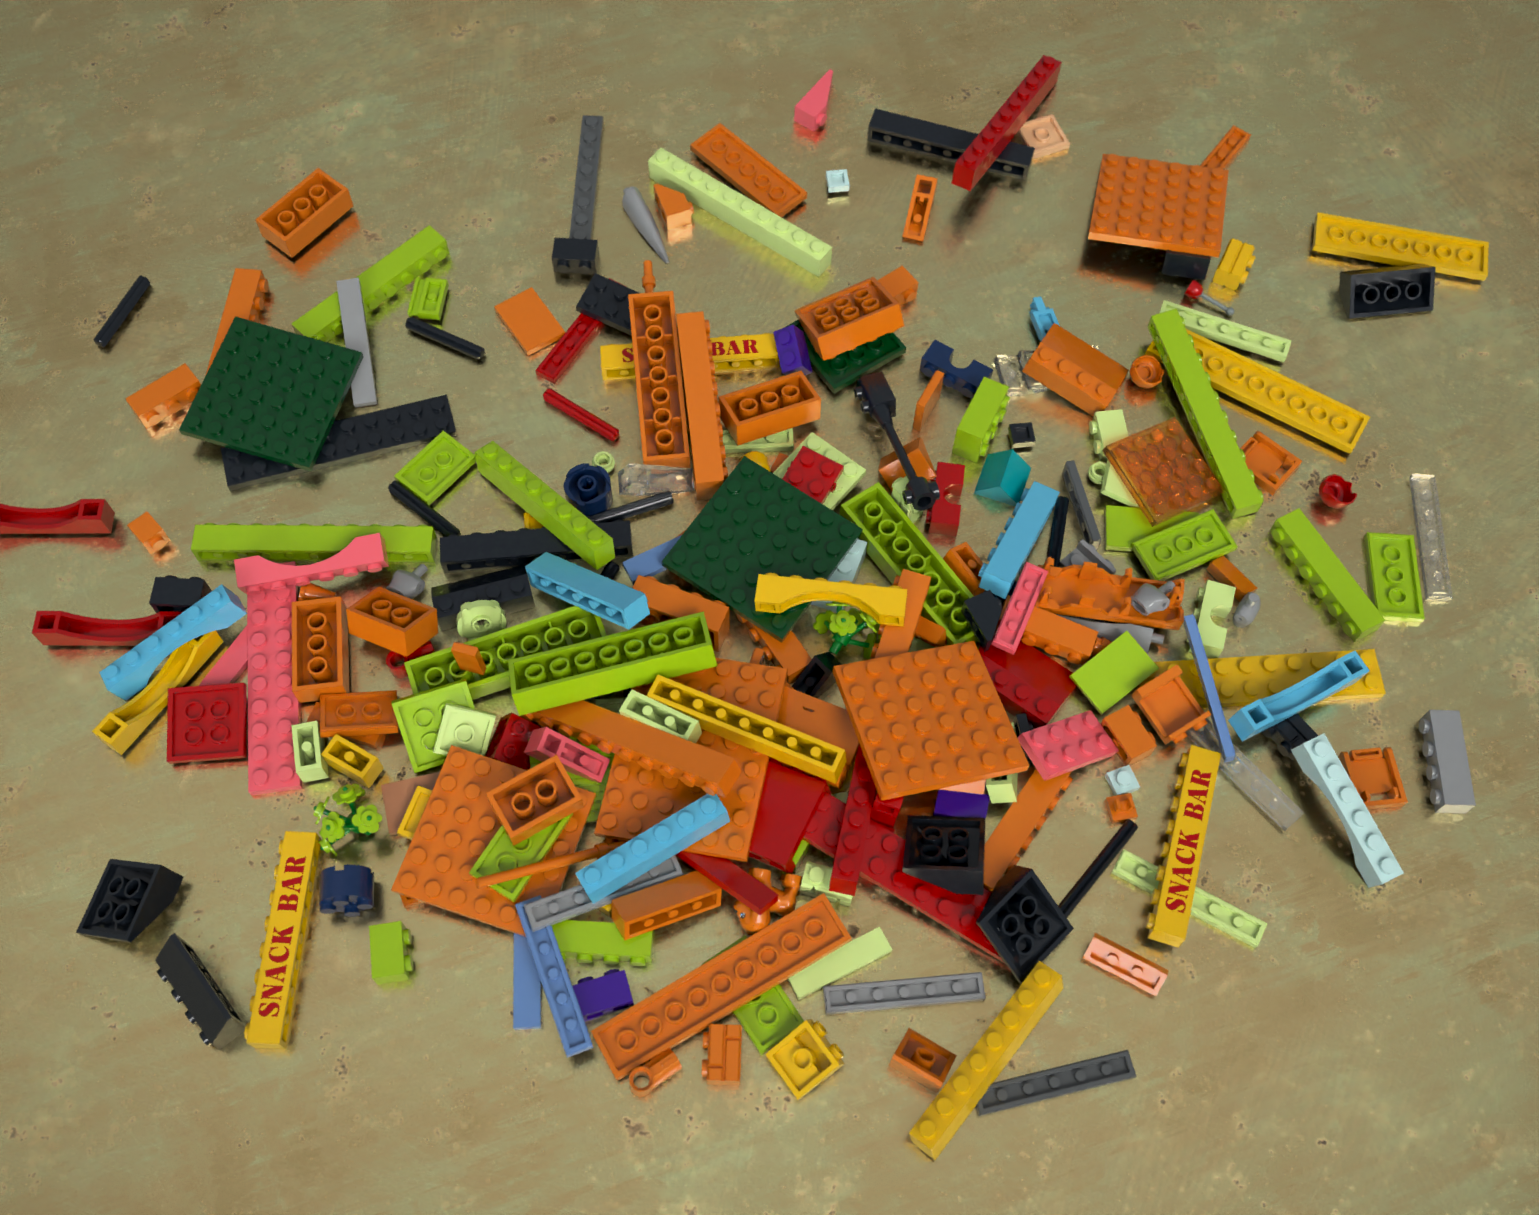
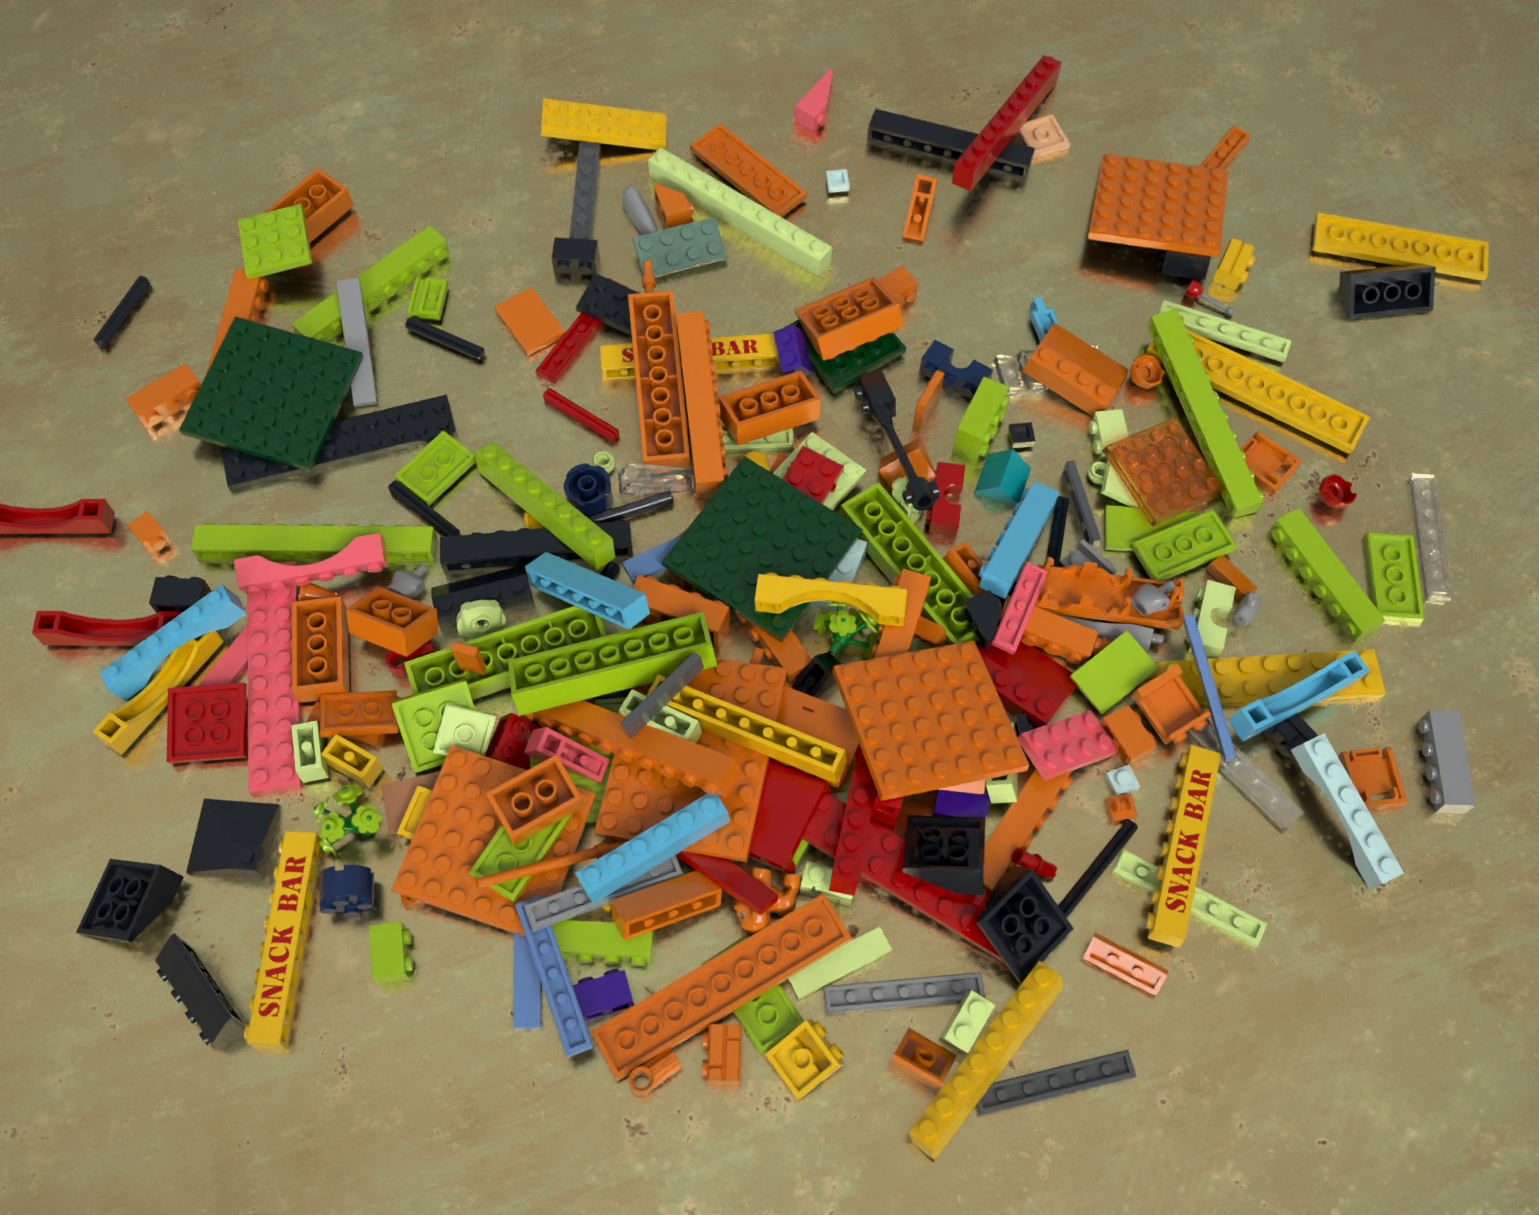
none -> black slope [186,799,281,880]
none -> lime plate [238,204,313,280]
none -> yellow plate [541,98,666,150]
none -> dark grey tile [620,652,704,739]
none -> sand green plate [632,217,727,278]
none -> yellowish green brick [940,990,995,1053]
none -> red axle [1011,848,1057,878]

